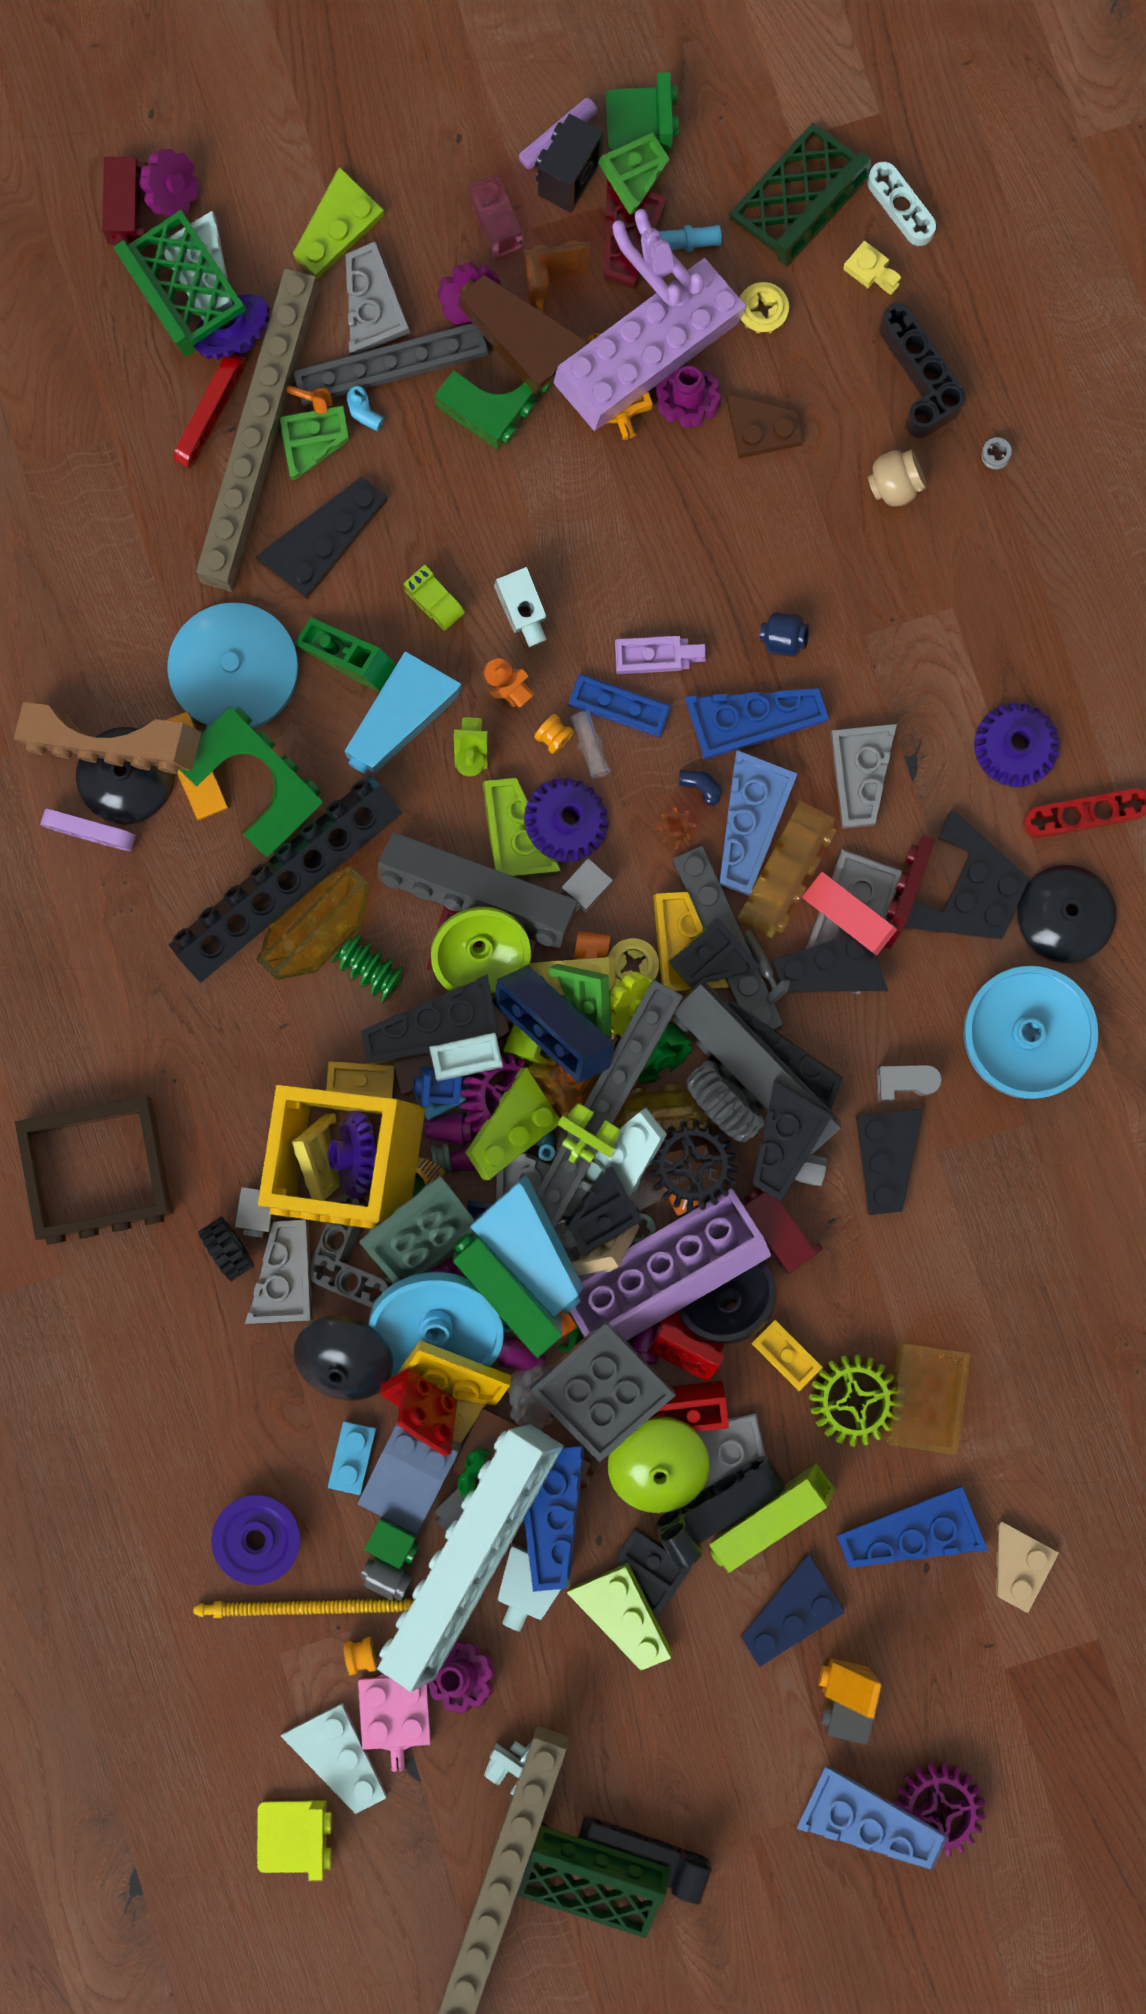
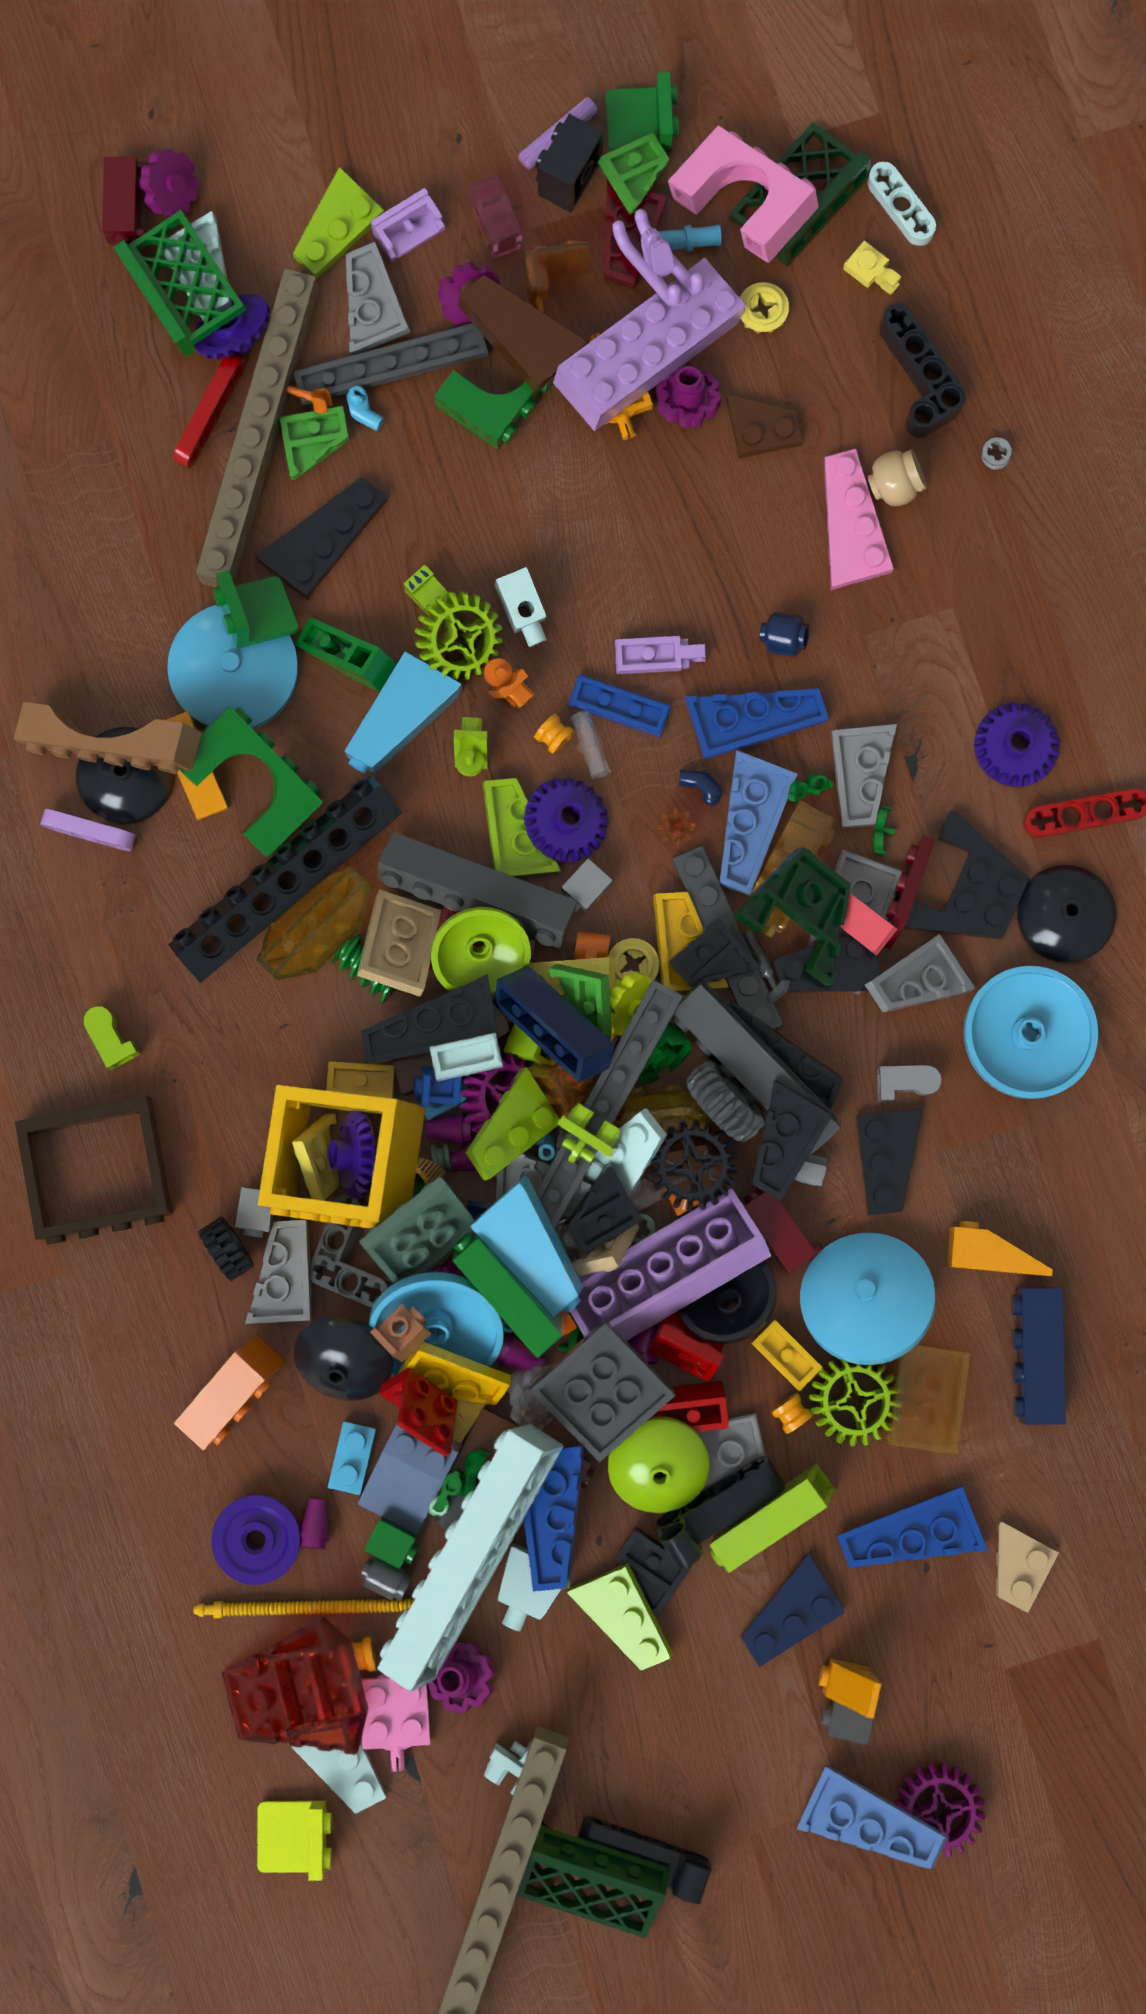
none -> lime leg [84,1006,141,1070]
none -> wedge [174,1334,287,1451]
none -> green bracket [212,571,298,649]
none -> clear red wedge [222,1616,369,1755]
none -> magenta cone [299,1499,329,1550]
none -> tan plate [357,889,441,996]
none -> lavender hinge [370,188,445,263]
none -> nougat brick [370,1304,431,1362]
none -> lime gear [415,591,503,680]
none -> green piece [429,1469,464,1516]
none -> bright pink arch [668,126,819,264]
none -> dark green wing [733,847,851,986]
none -> light orange wheel [771,1392,813,1434]
none -> green piece [788,773,833,802]
none -> medium azure dish [800,1233,936,1365]
none -> bright pink wing [824,448,894,590]
none -> light grey wing [865,934,976,1013]
none -> green piece [872,805,895,855]
none -> light orange slope [947,1221,1053,1276]
none -> dark blue brick [1011,1288,1066,1425]

